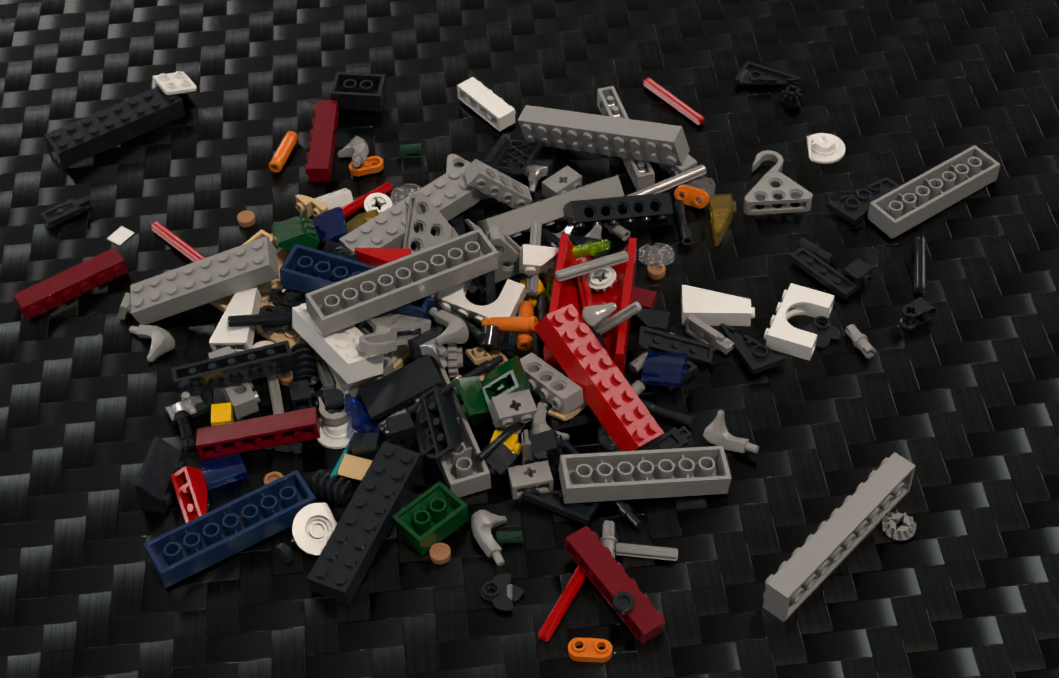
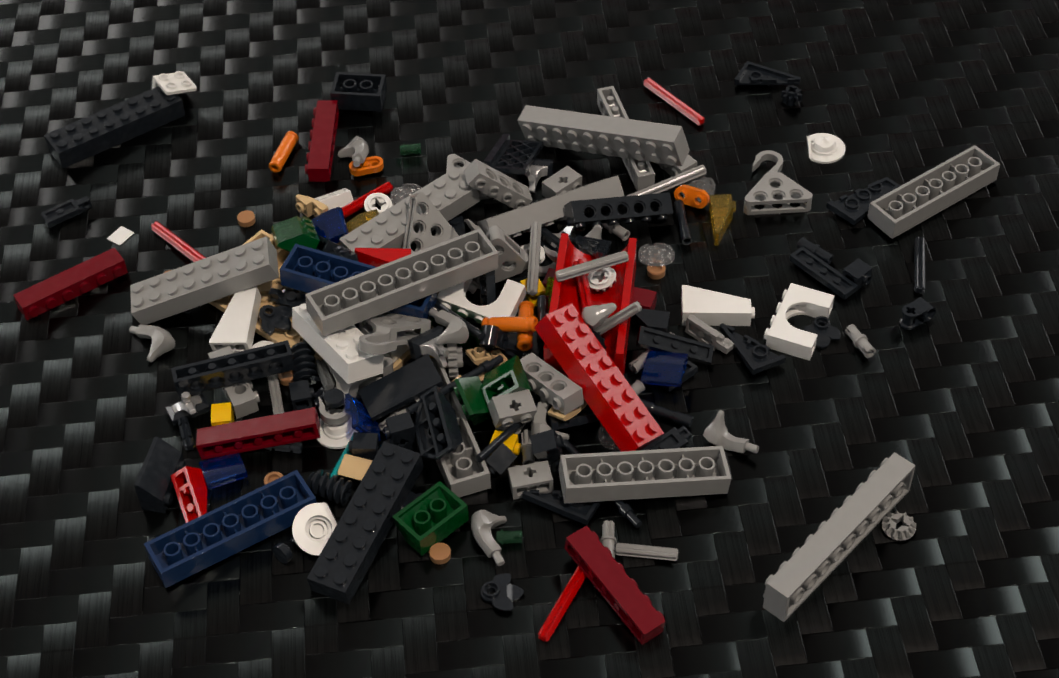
light grey plate [117,292,131,319] -> none
black axle [228,312,292,327] -> none
white brick [457,77,516,131] -> none
white slope [519,244,559,275] -> none
orange plate [568,637,612,663] -> none
clear neon green axle [573,239,610,258] -> none
black tile [612,591,635,615] -> none

